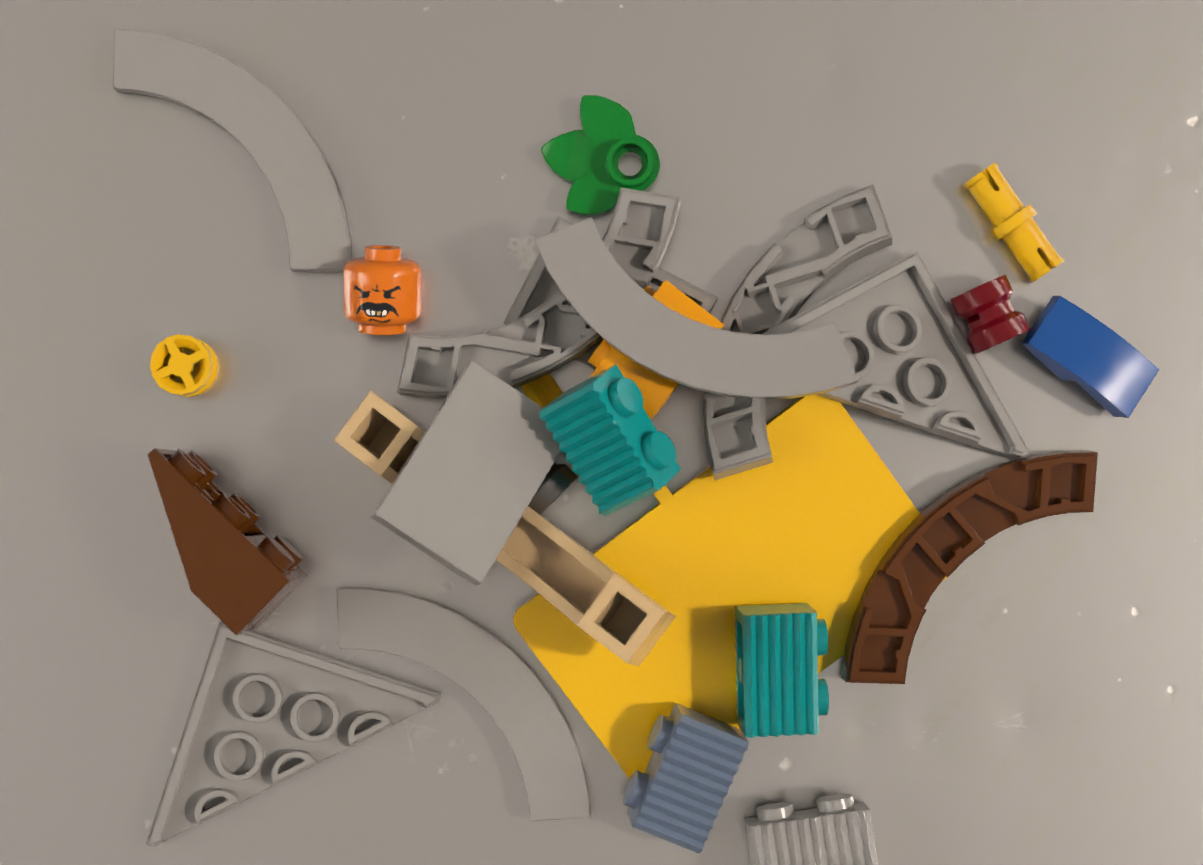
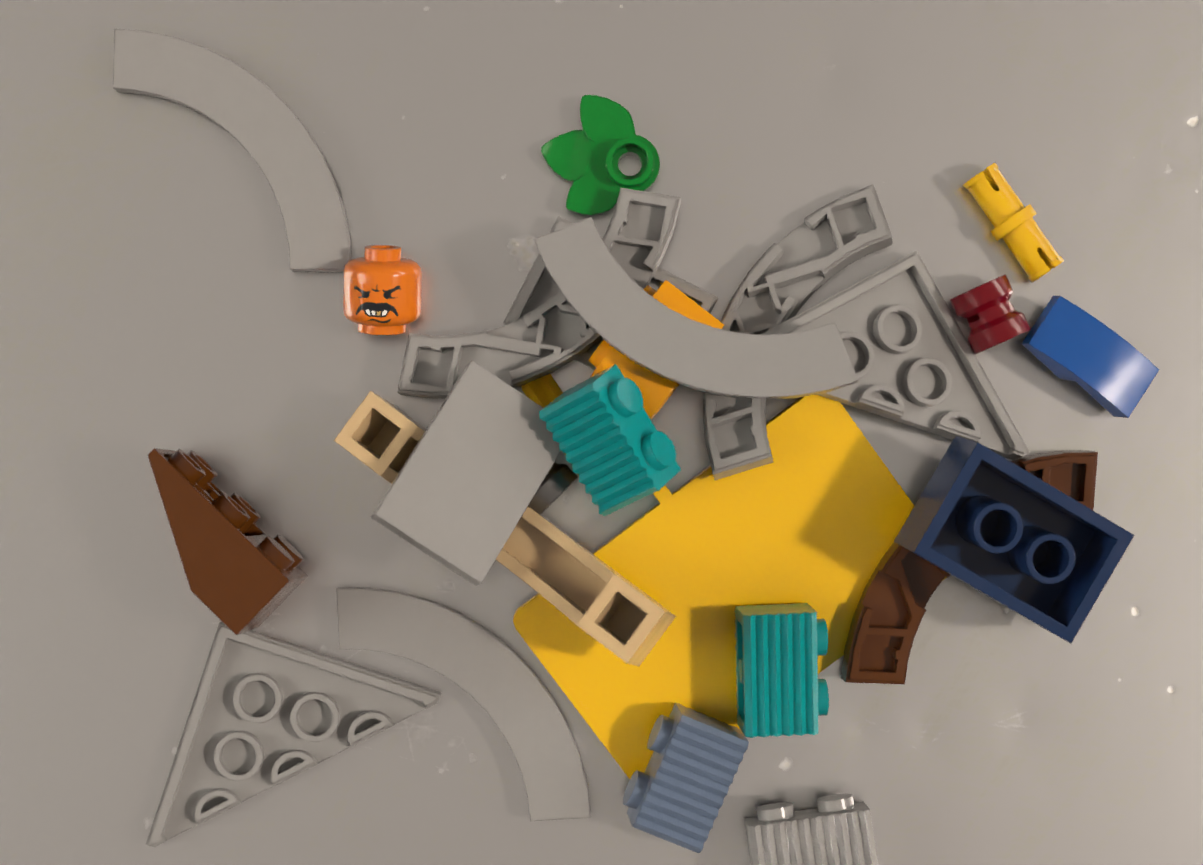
yellow wheel [150,334,220,397] -> none
none -> dark blue brick [894,436,1134,643]

